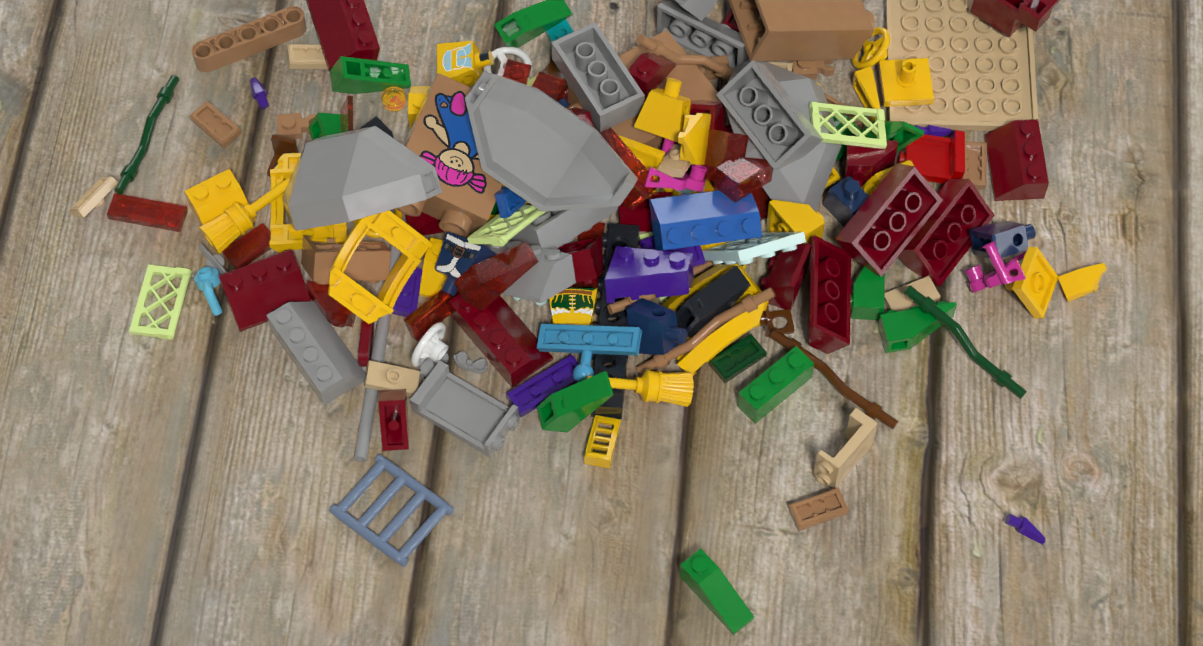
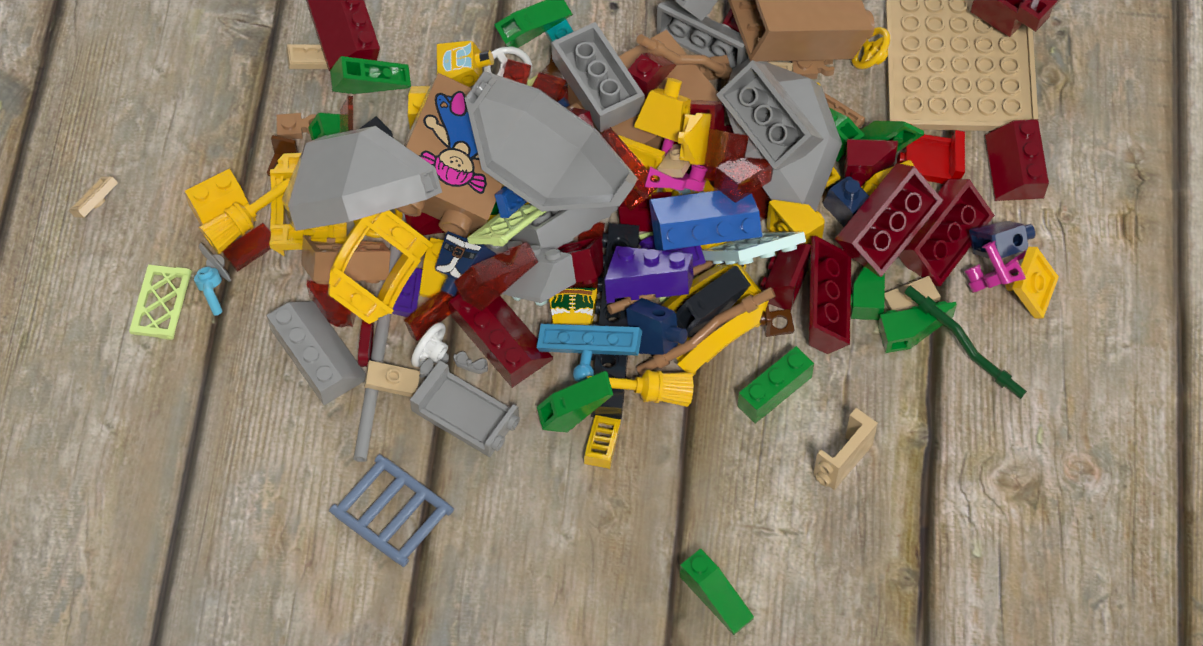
clear red plate [107,193,188,232] -> none
dark green bar [114,75,179,195] -> none
medium nougat plate [189,101,242,149] -> none
medium nougat beam [192,6,307,73] -> none
dark red slope [219,249,311,332] -> none
dark purple bar [250,77,269,109] -> none
dark red slope [378,389,409,451] -> none
clear yellow tile [381,87,406,112] -> none
dark purple plate [506,355,579,417] -> none
dark green plate [709,334,767,383] -> none
reddish brown bar [769,329,899,429] -> none
medium nougat plate [788,487,849,531] -> none
yellowish green window [809,101,887,149] -> none
yellow slope [852,66,880,122] -> none
yellow tile [878,58,934,107] -> none
dark purple bar [915,125,952,137] -> none
medium nougat plate [962,141,987,190] -> none
dark purple bar [1005,514,1045,545] -> none
yellow slope [1058,263,1107,302] -> none

